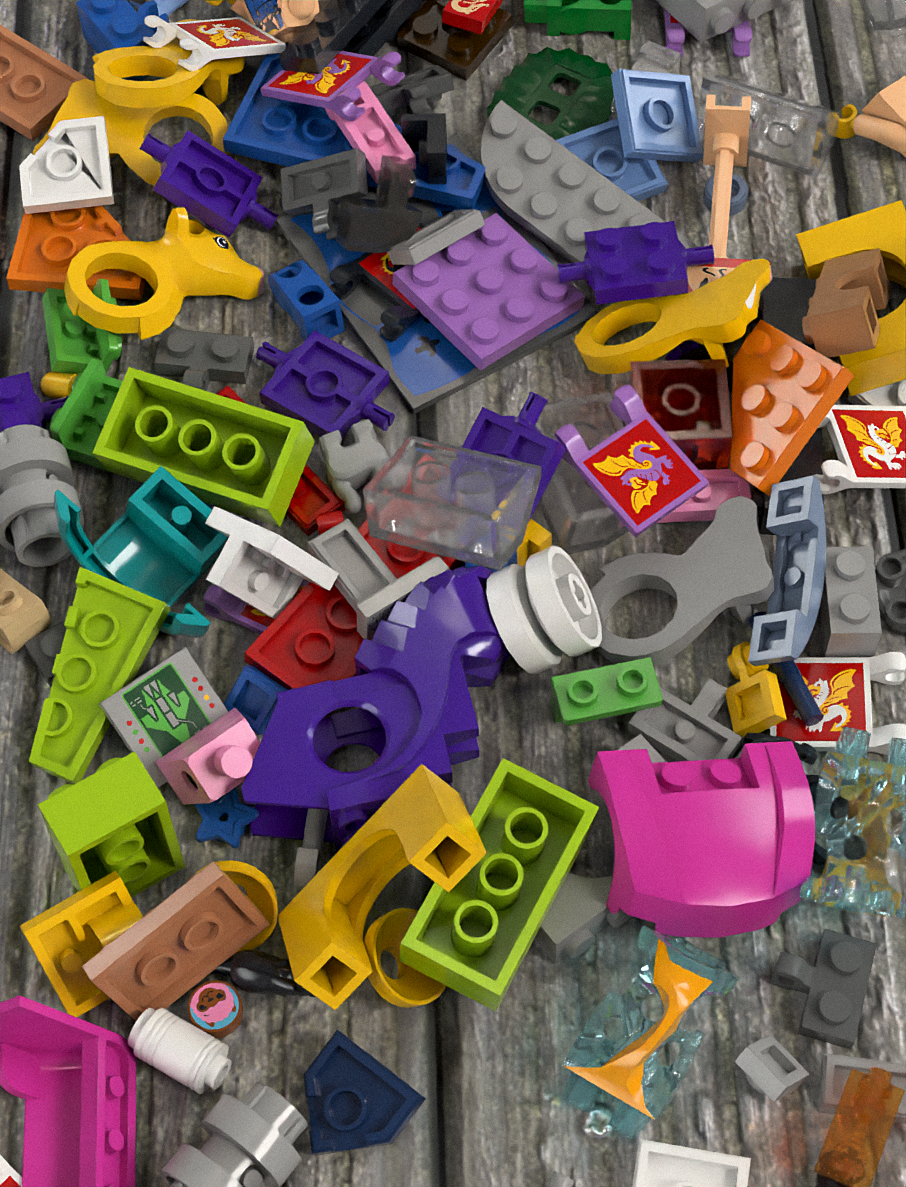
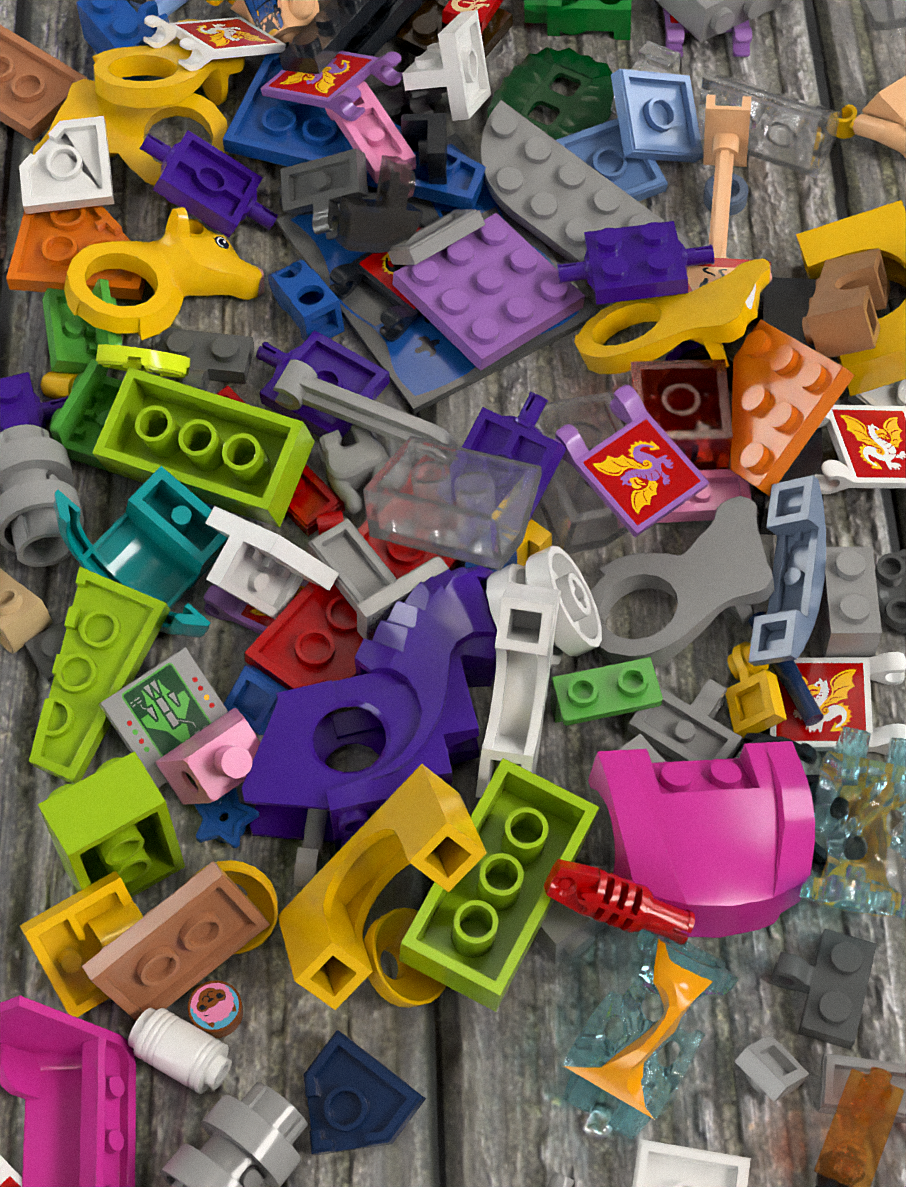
black piece [211,949,316,997] -> none
none -> neon yellow tile [96,344,191,378]
none -> light grey piece [273,359,459,469]
none -> white bracket [402,10,491,121]
none -> white arch [475,582,561,798]
none -> red hinge [544,859,695,945]

